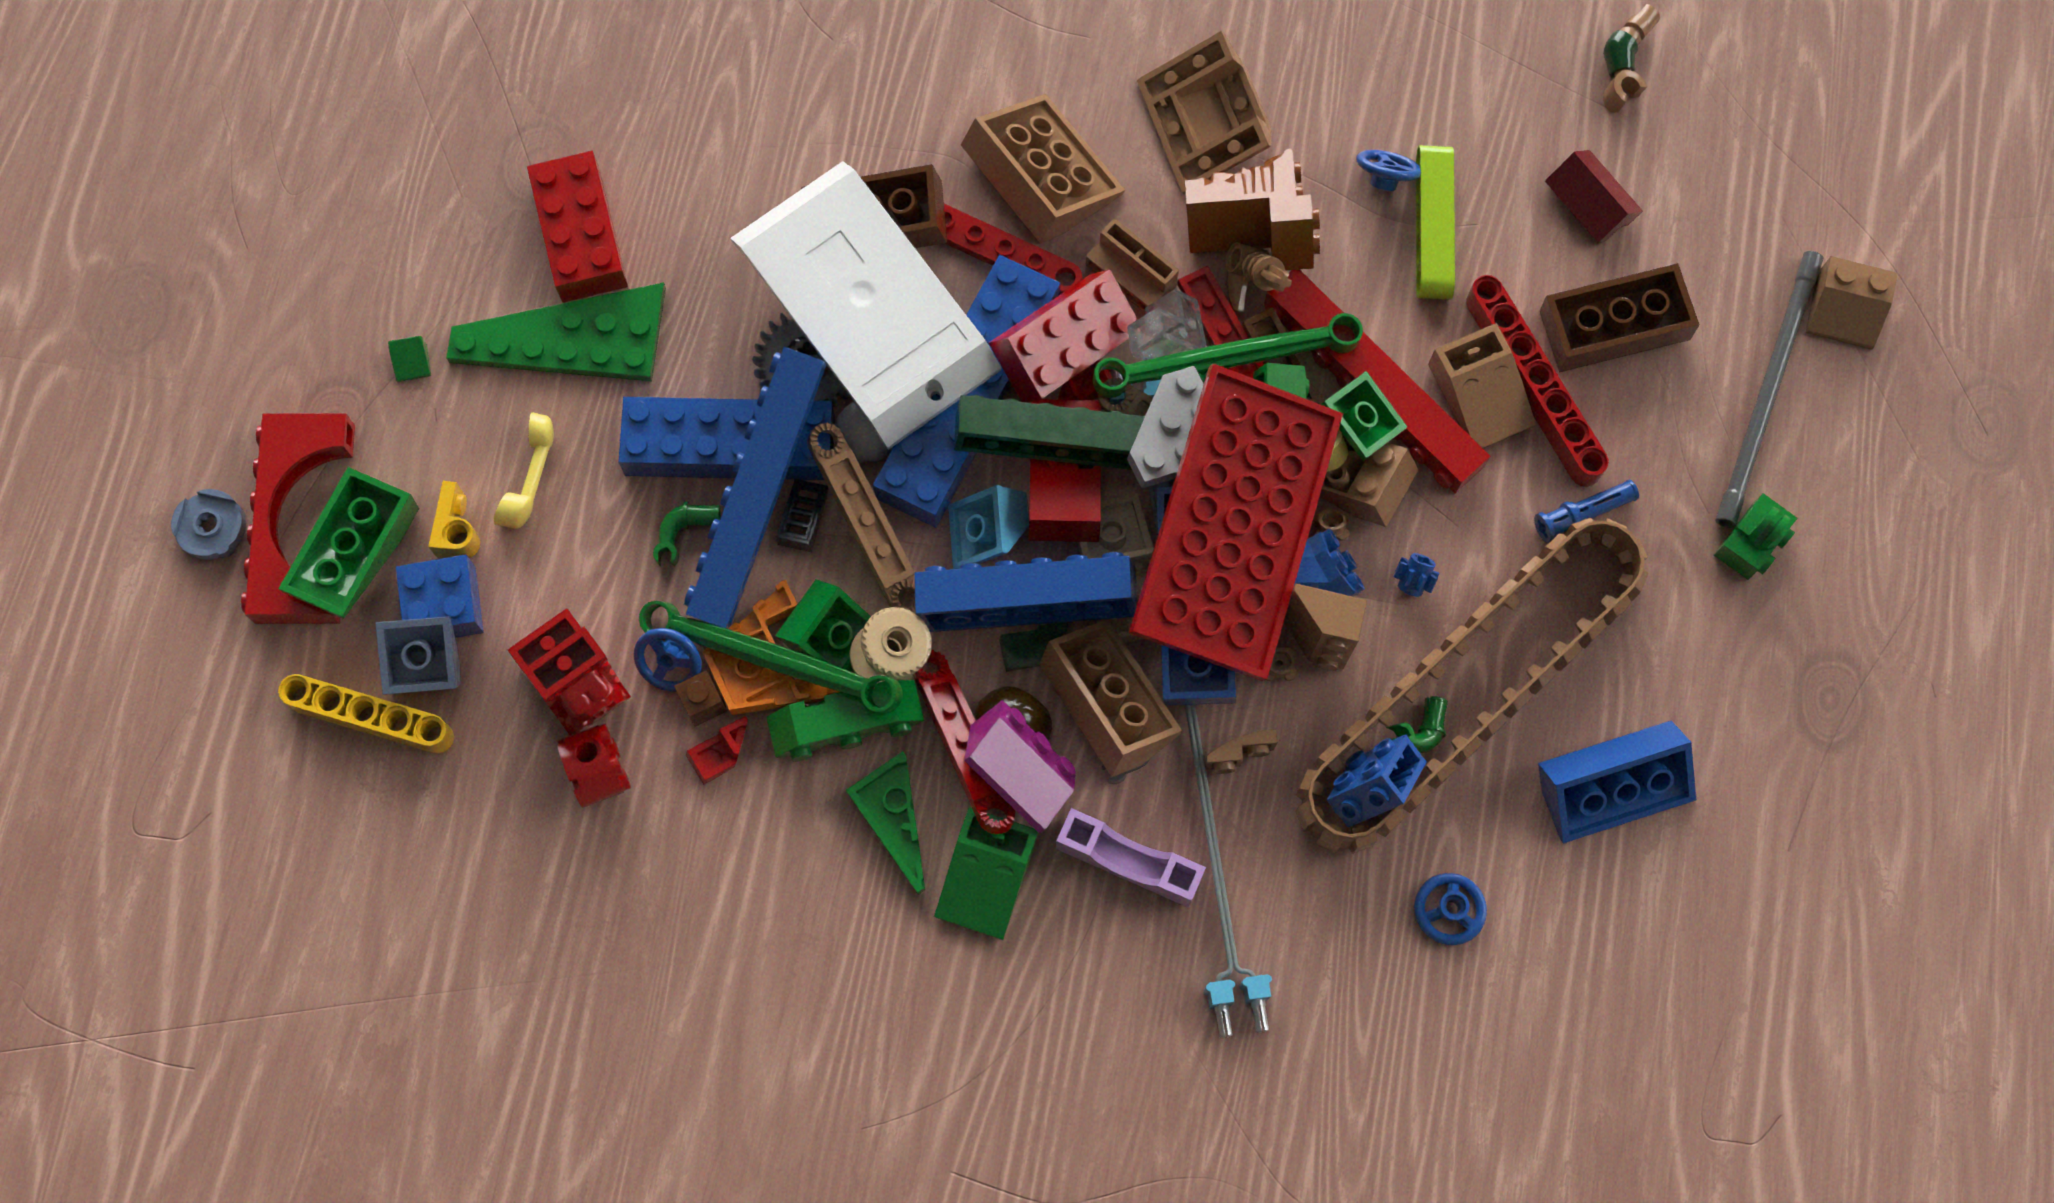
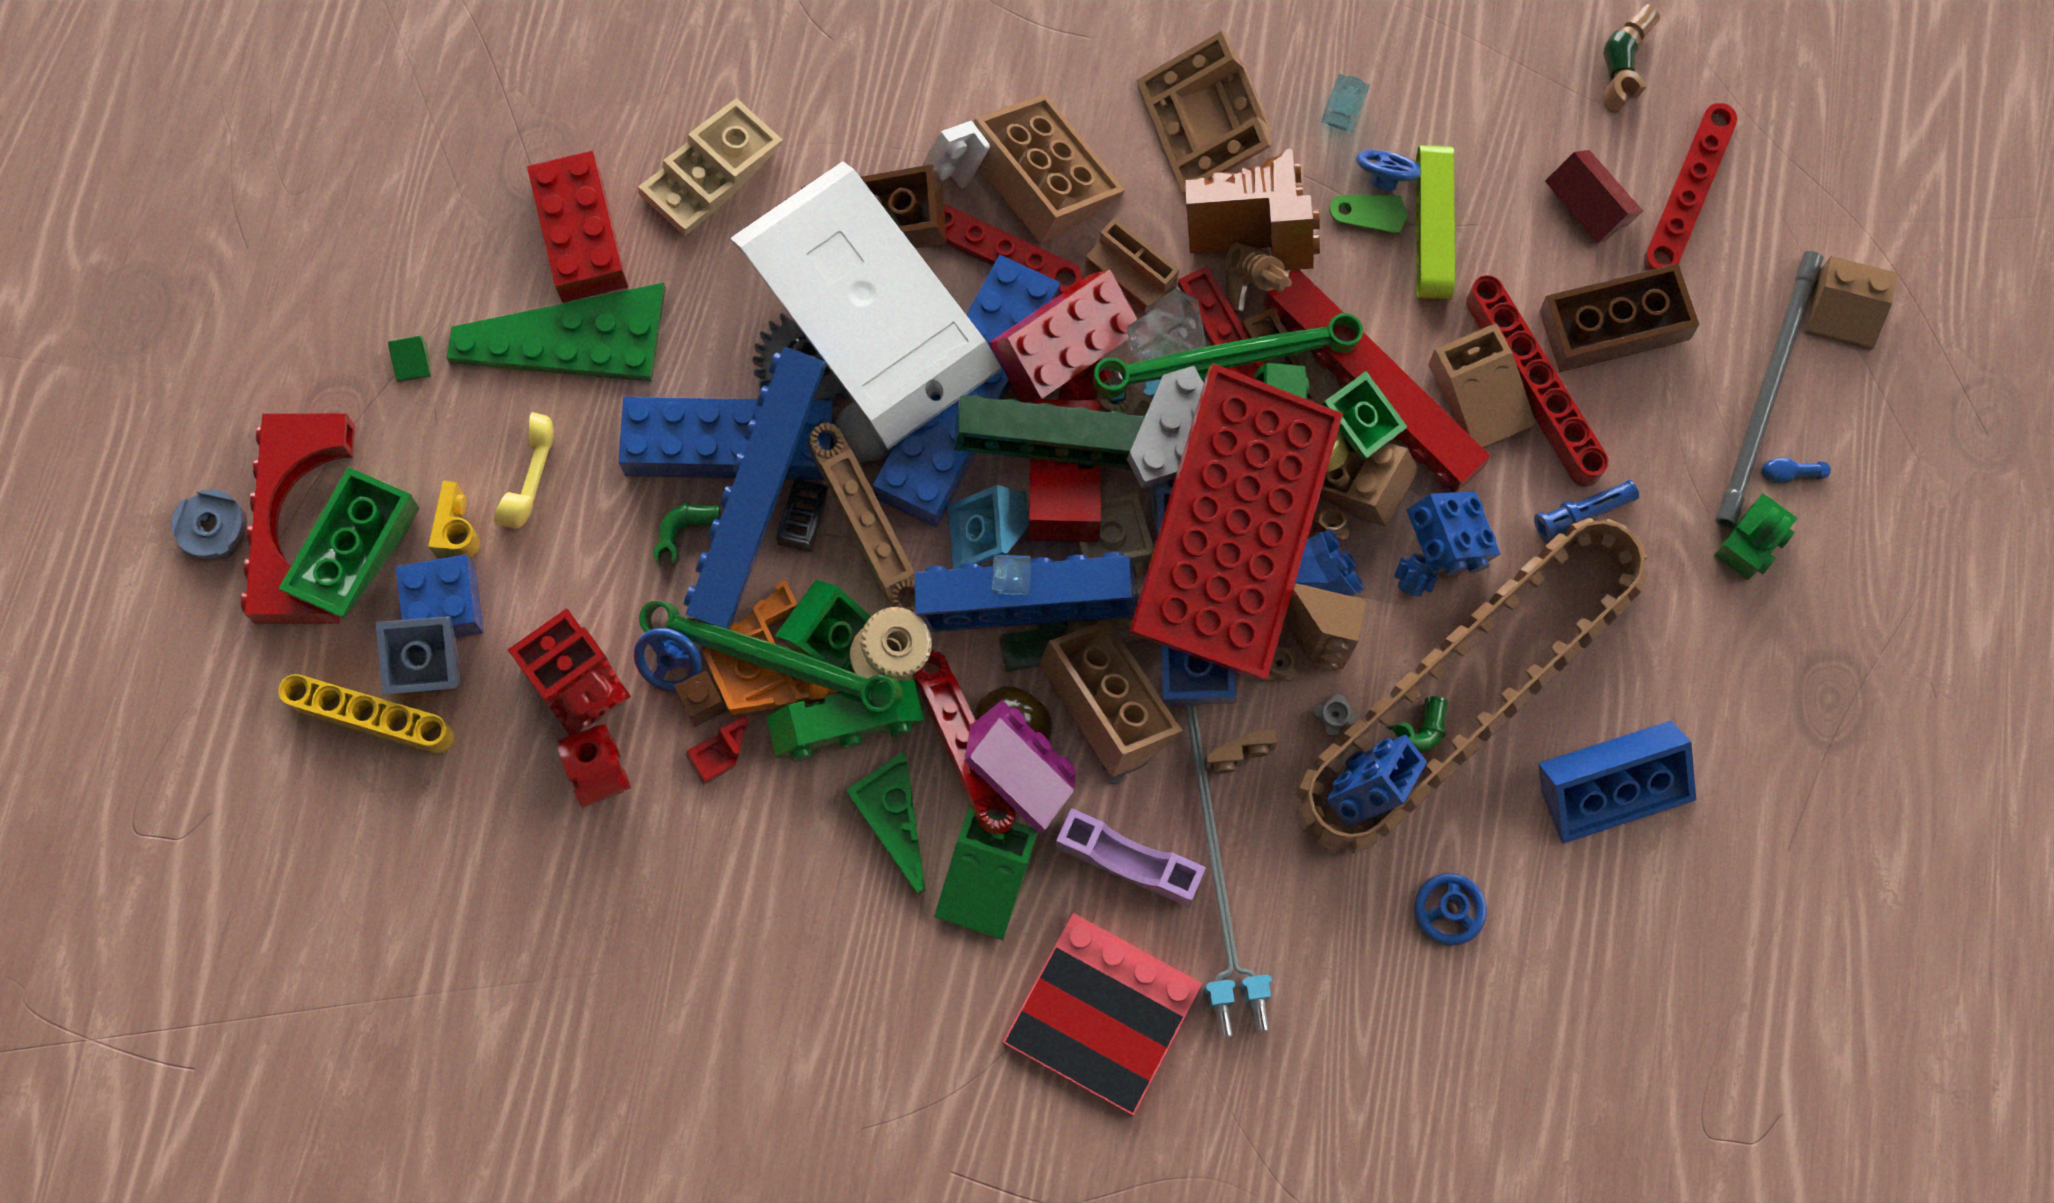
none -> tan slope [638,98,783,237]
none -> white bracket [922,121,990,188]
none -> clear light blue tile [991,555,1032,595]
none -> plate [1003,913,1203,1116]
none -> light grey plate [1314,694,1357,736]
none -> clear light blue brick [1321,74,1370,134]
none -> bright green piece [1329,195,1409,235]
none -> blue brick [1406,491,1501,576]
none -> red plate [1644,103,1738,270]
none -> blue piece [1761,457,1831,483]

